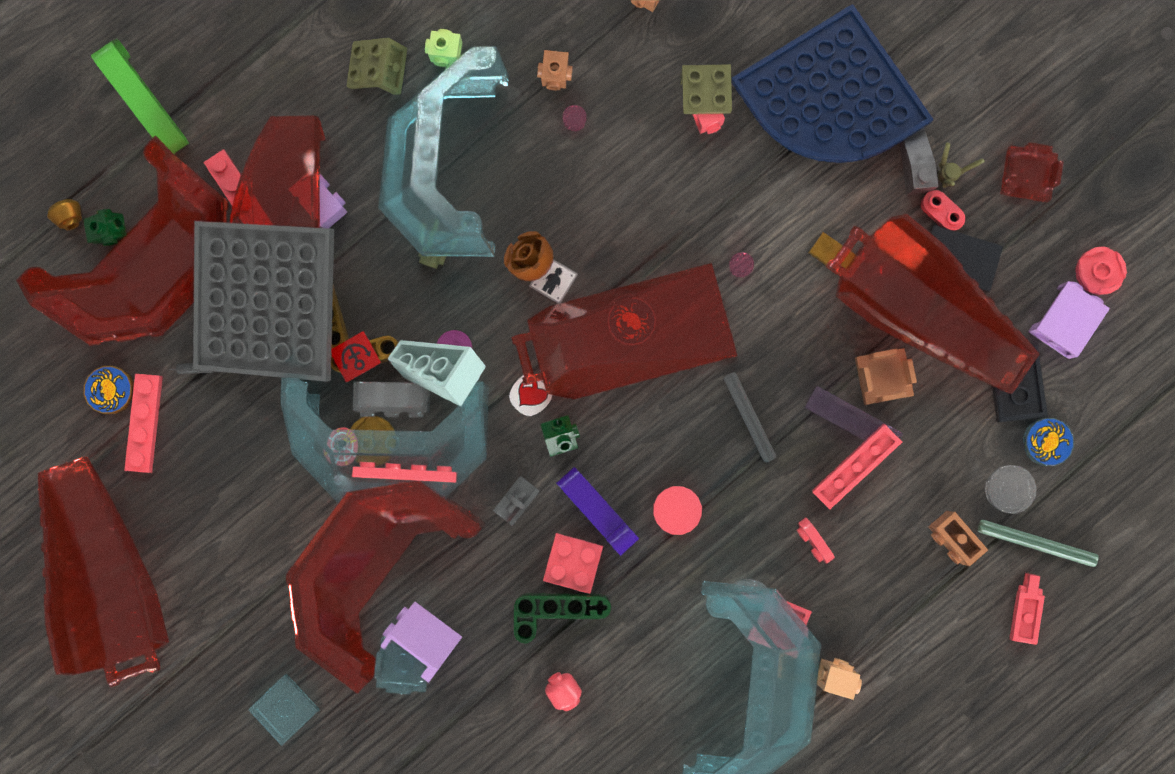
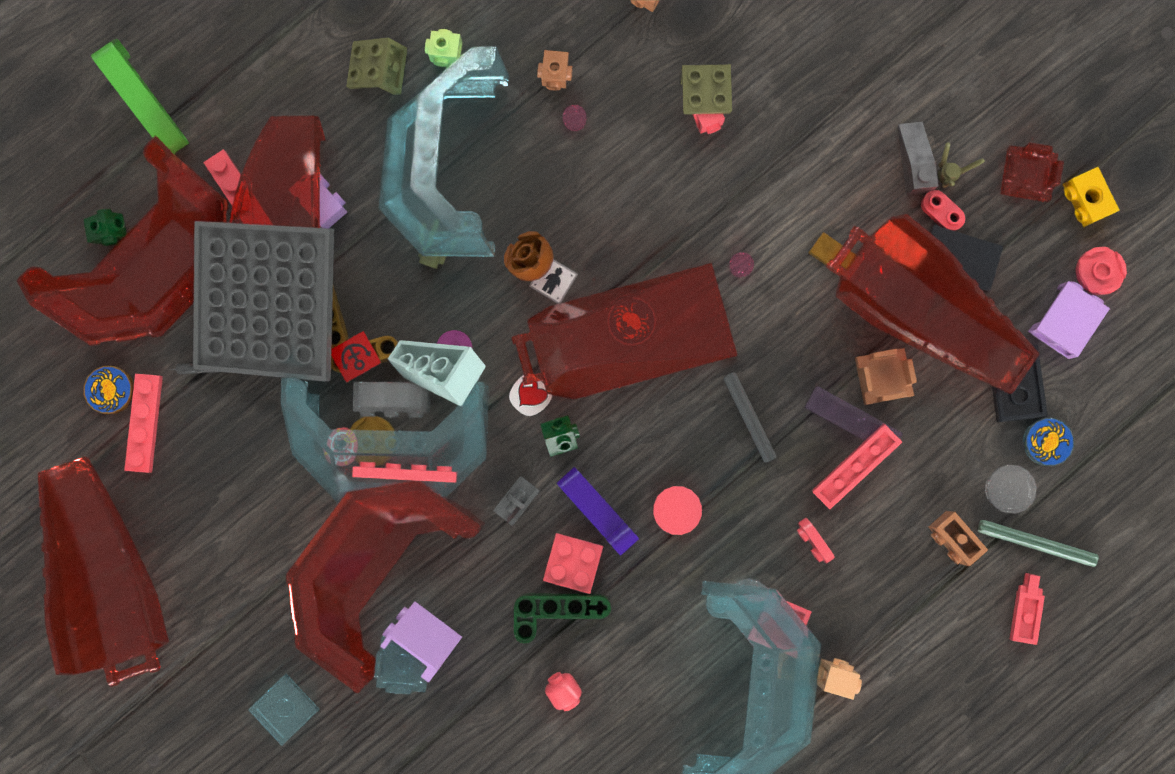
pearl gold cone [47,199,82,230] -> none
dark blue plate [731,4,934,163] -> none
none -> yellow brick [1063,167,1119,227]

